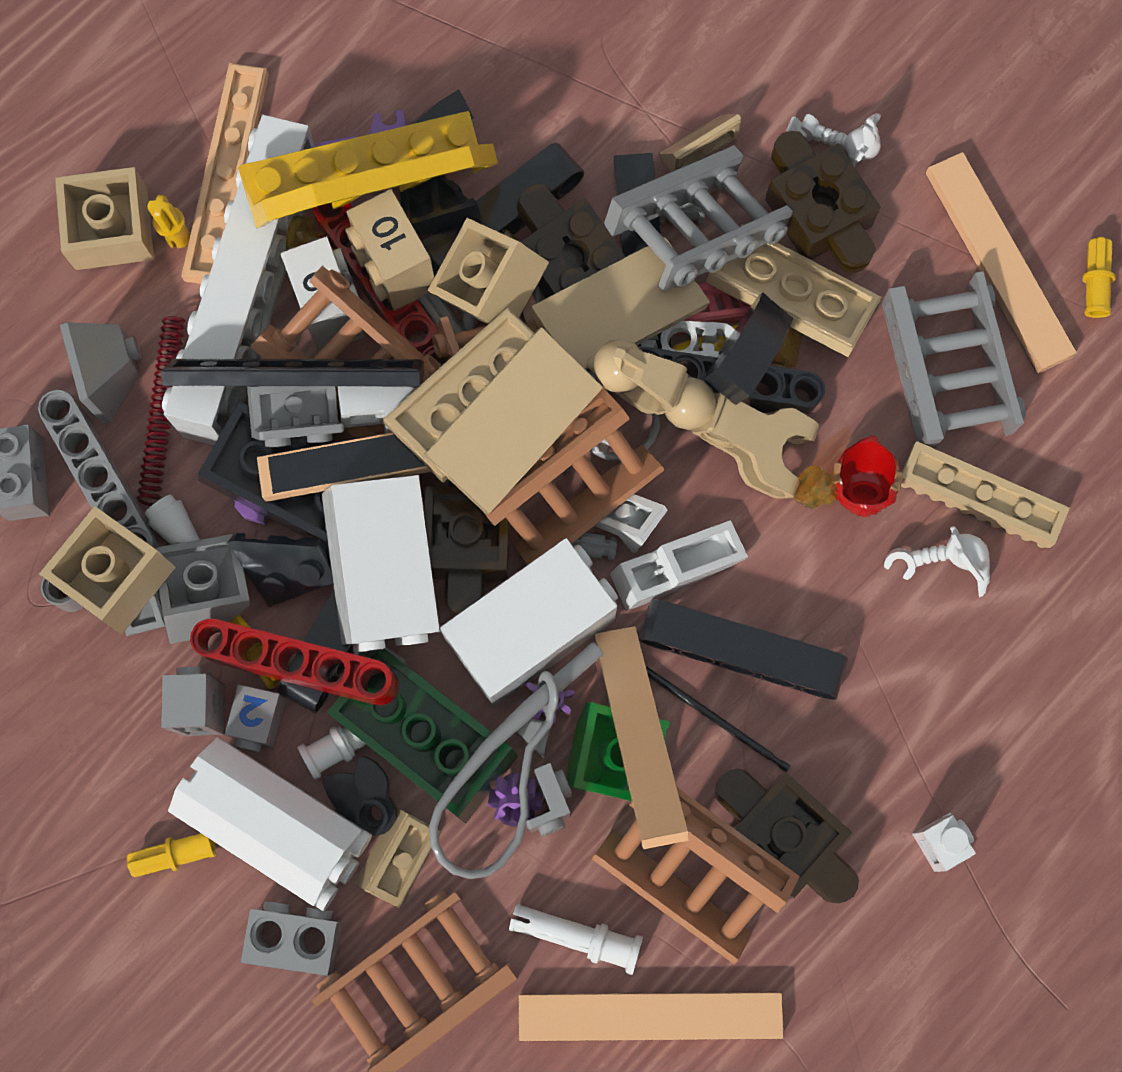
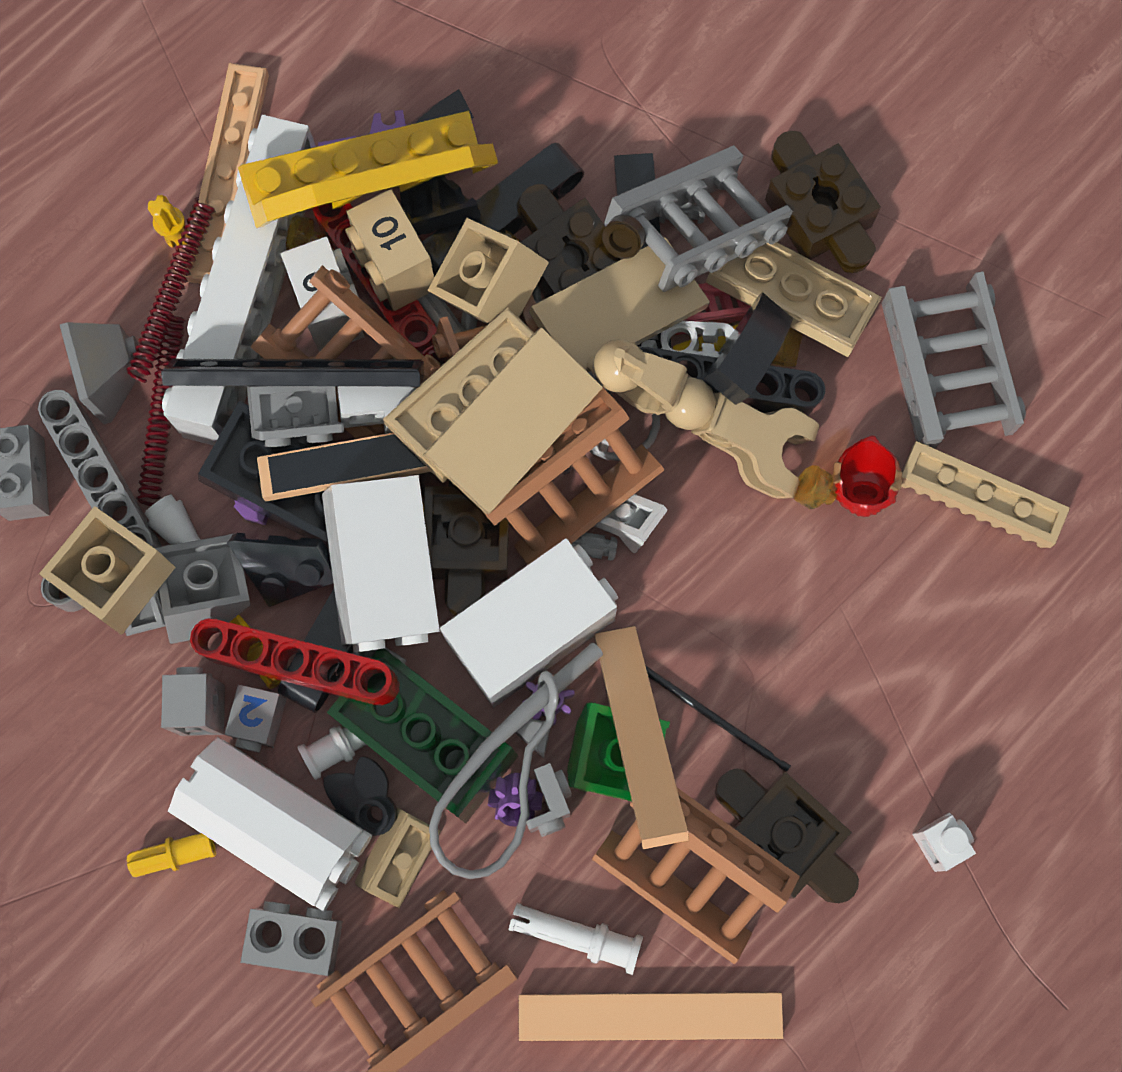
tan brick [55,167,154,270] -> none
white slope [610,520,748,611] -> none
black beam [639,600,848,700] -> none
tan slope [660,114,741,172] -> none
white piece [786,113,881,167] -> none
white piece [884,526,990,598] -> none
light nougat tile [926,152,1077,374] -> none
yellow axle [1082,237,1116,318] -> none
none -> dark red piece [126,197,216,383]
none -> dark brown tile [602,215,646,259]

